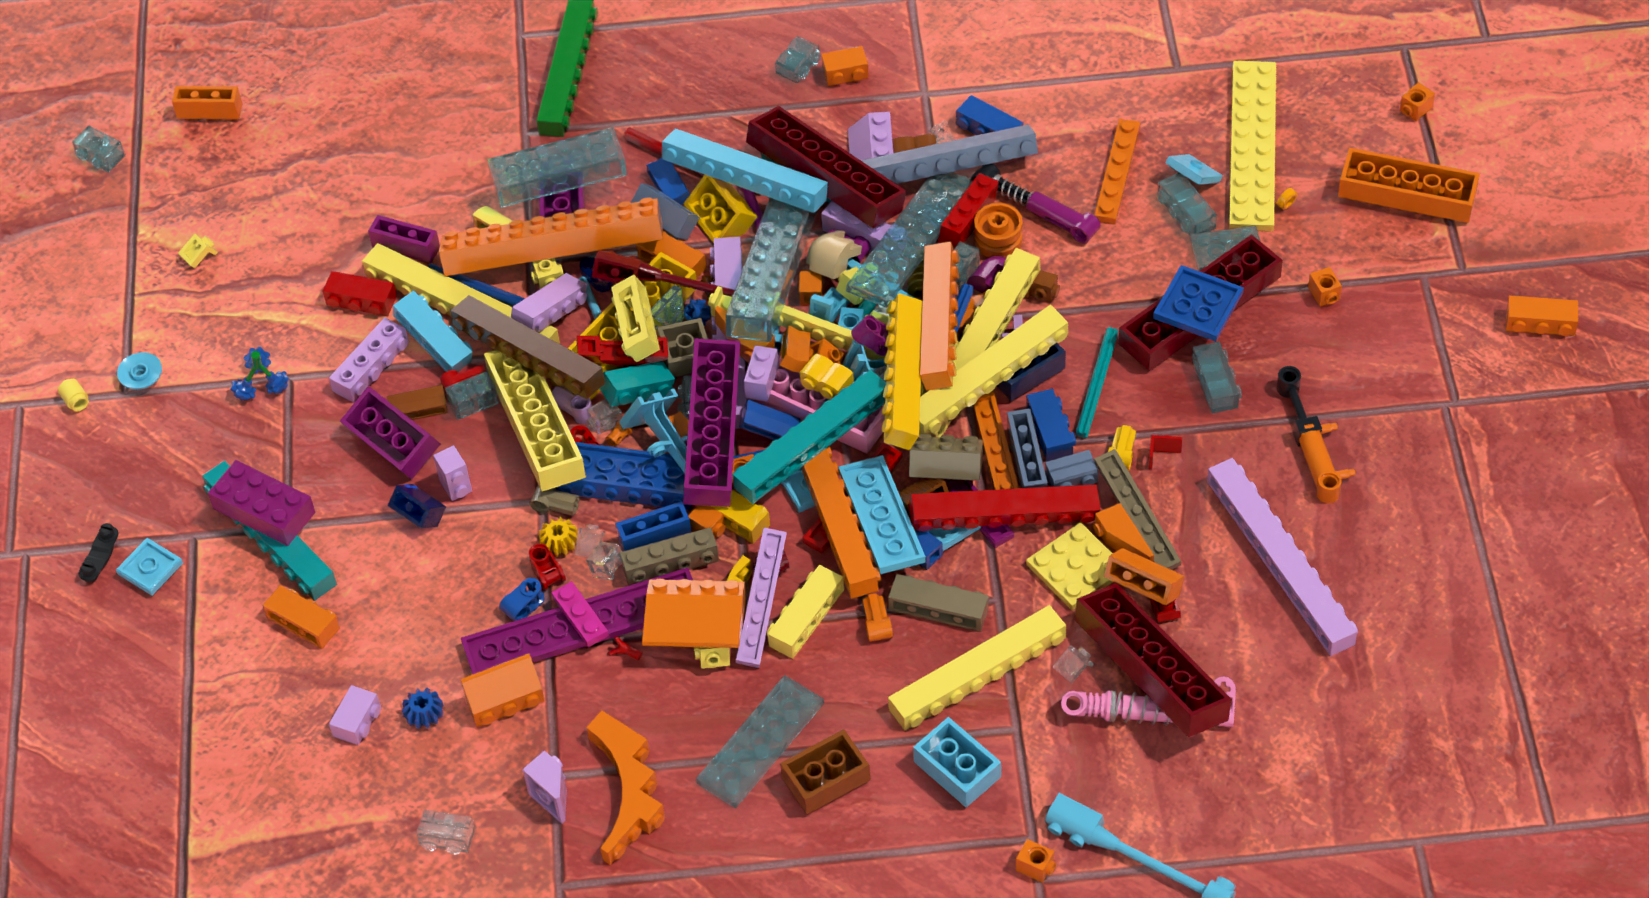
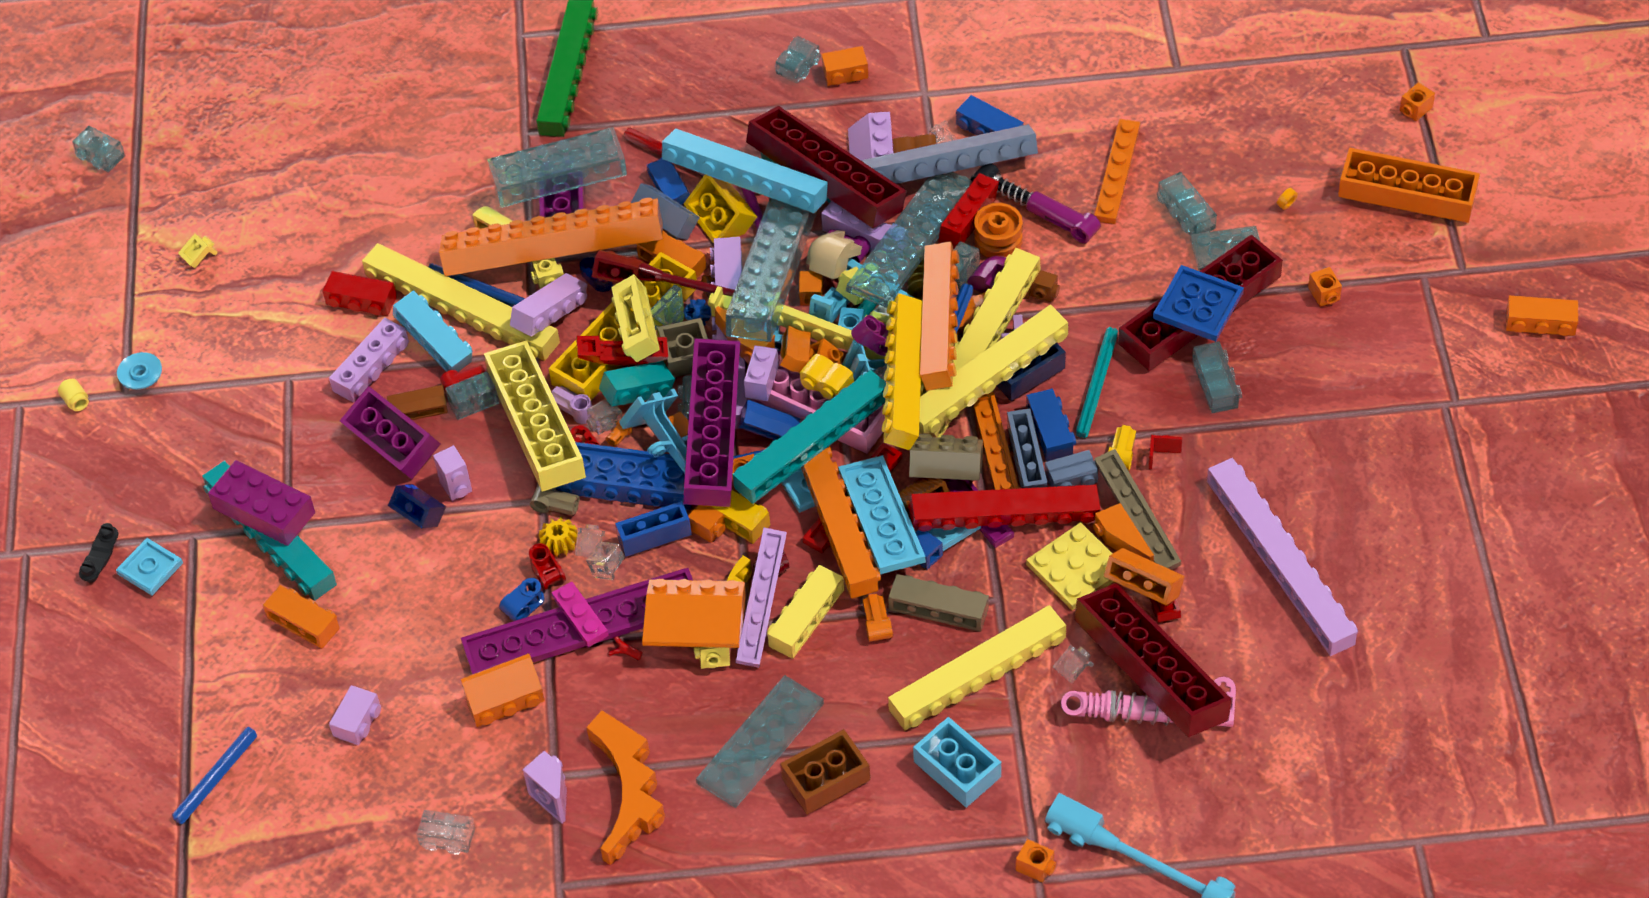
orange brick [172,86,243,119] -> none
blue plant [230,347,289,400] -> none
magenta brick [368,215,440,263] -> none
blue gear [402,687,444,730] -> none
brick [451,295,605,400] -> none
medium azure bar [579,277,601,319] -> none
dark tan brick [620,527,719,586] -> none
medium azure plate [1165,154,1223,185] -> none
light yellow plate [1229,61,1276,231] -> none
orange piece [1277,366,1356,504] -> none
none -> blue axle [172,727,257,824]

